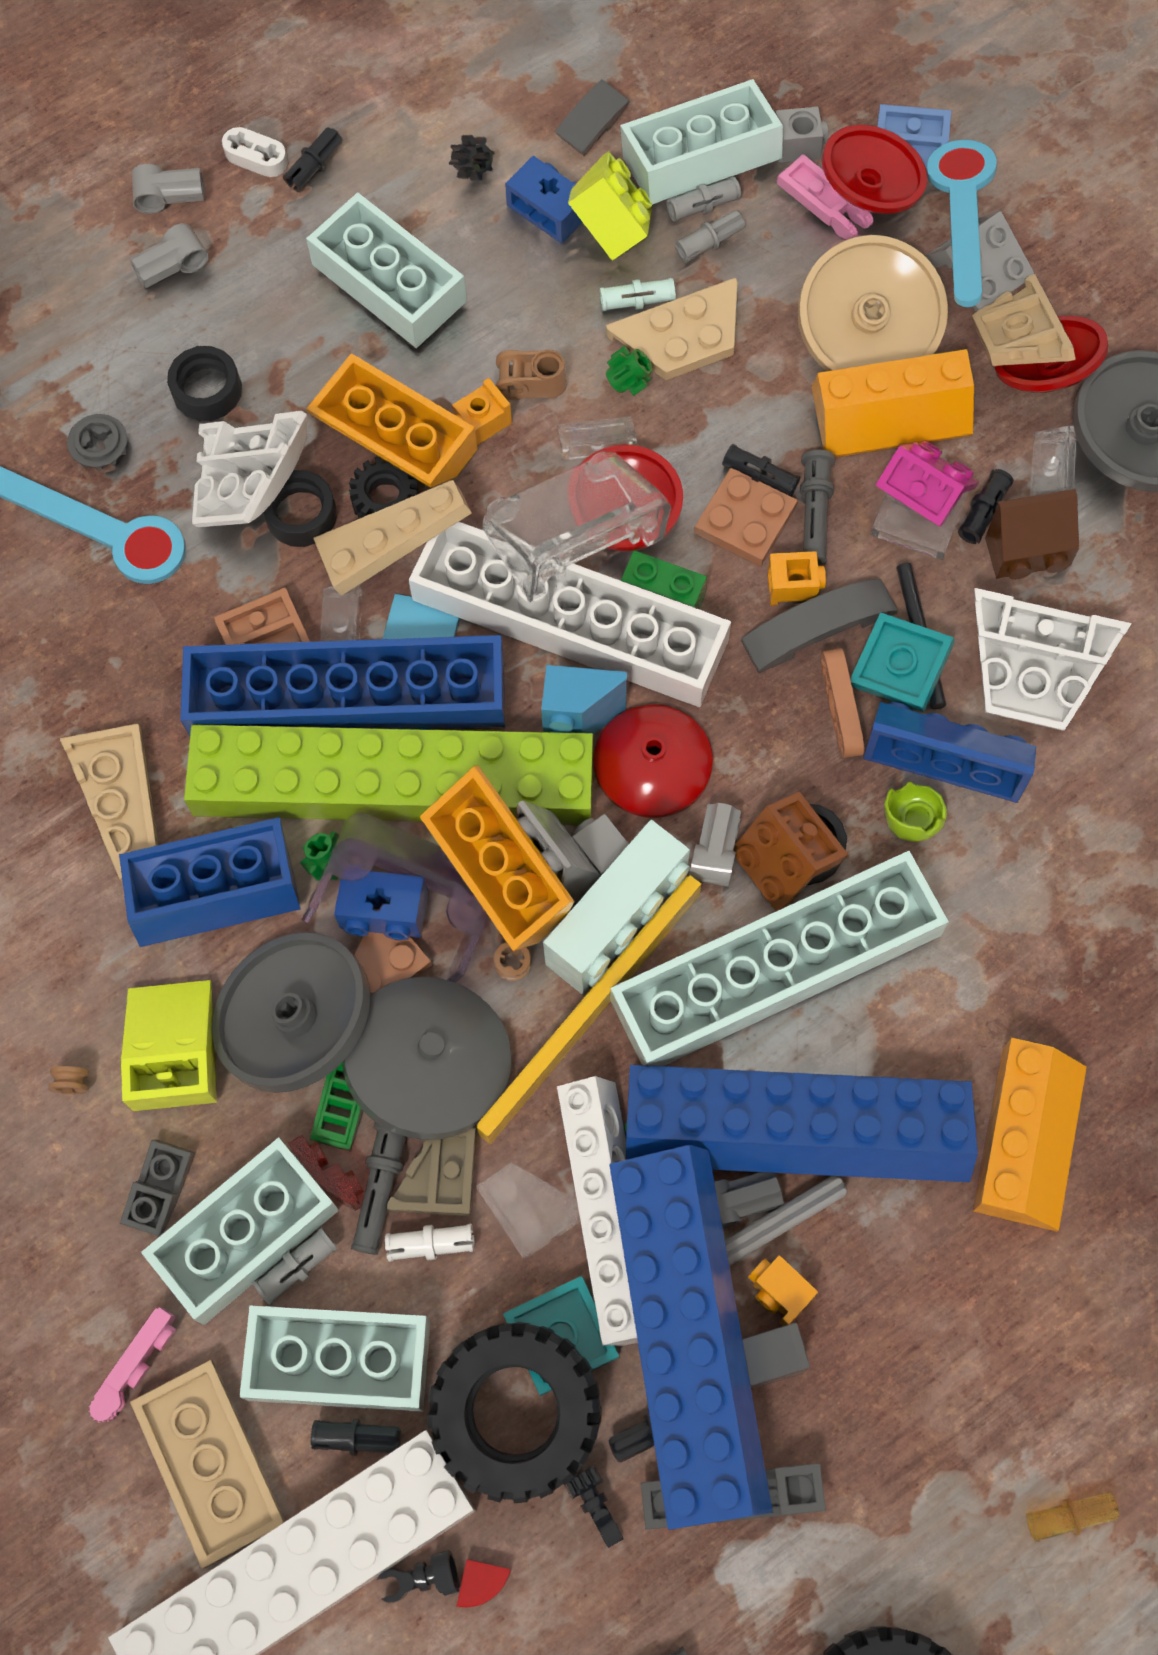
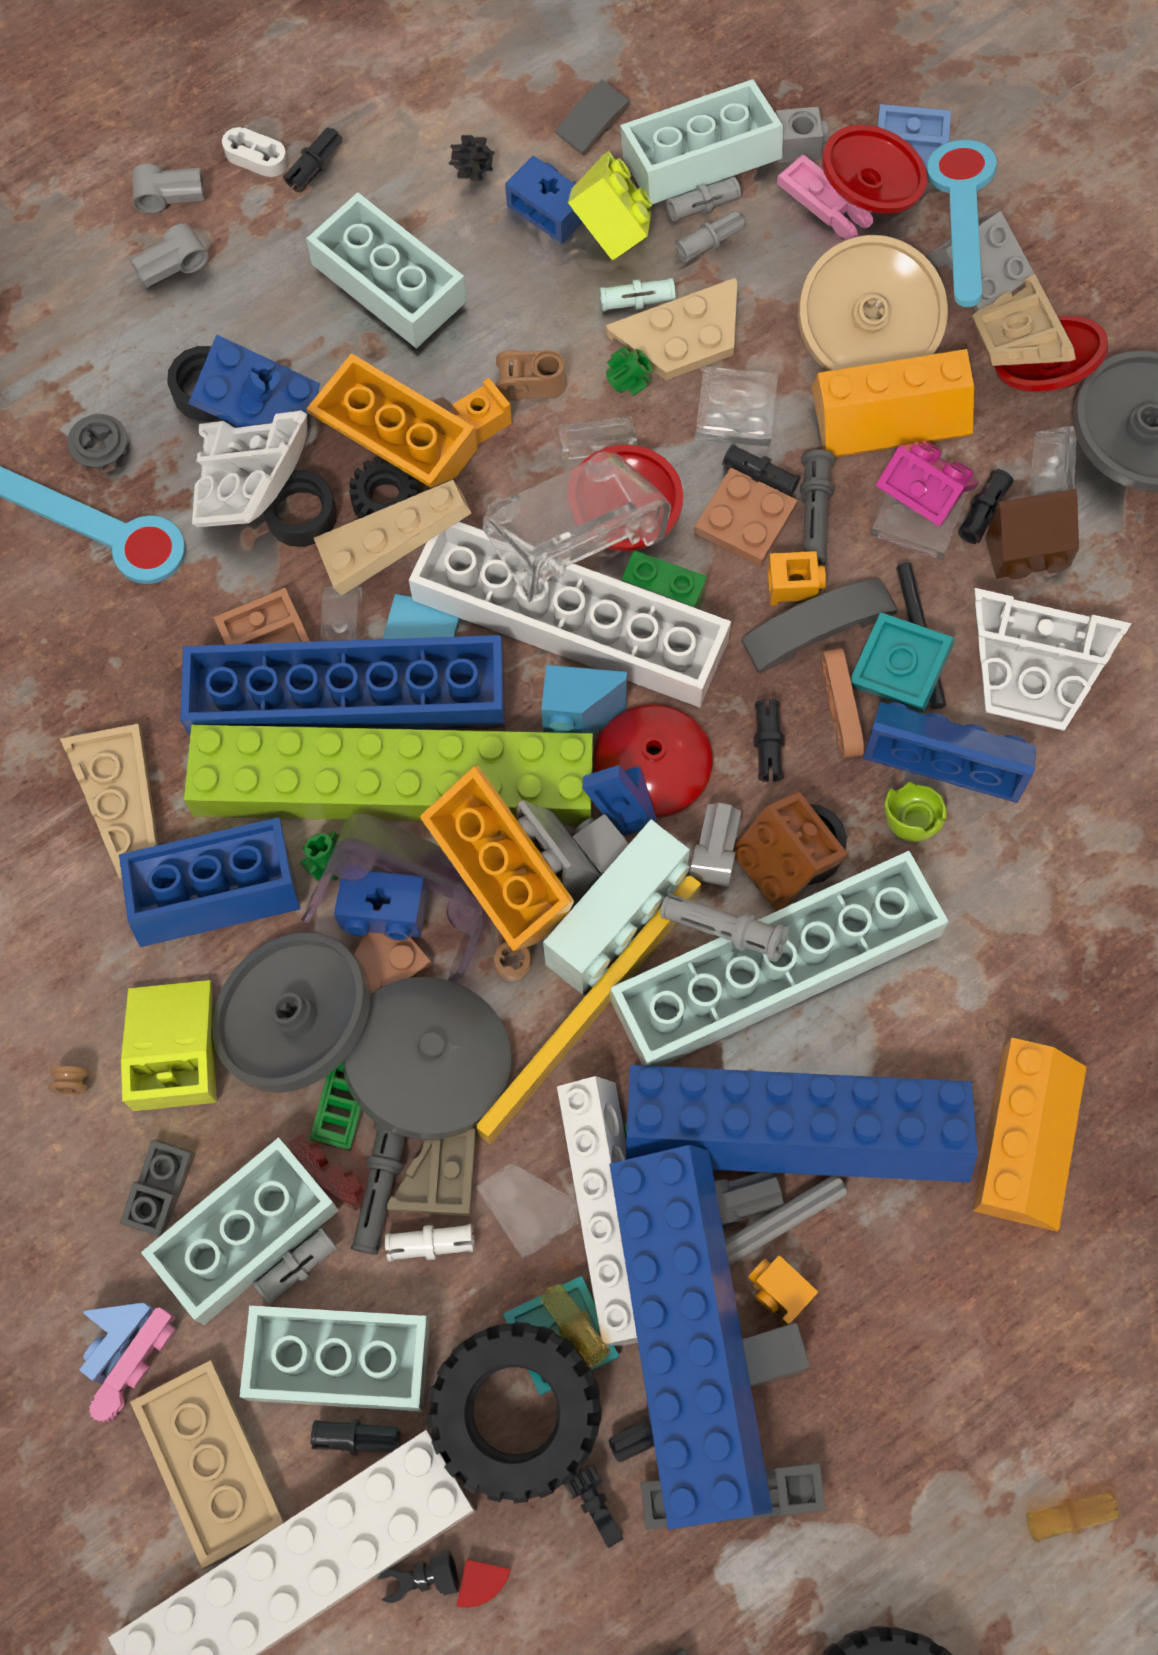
none -> light blue slope [79,1303,155,1384]
none -> blue plate [188,334,321,427]
none -> clear yellow axle [541,1284,610,1367]
none -> blue slope [582,765,657,836]
none -> light grey pin [660,893,788,962]
none -> clear plate [695,366,778,447]
none -> black pin [753,699,785,782]

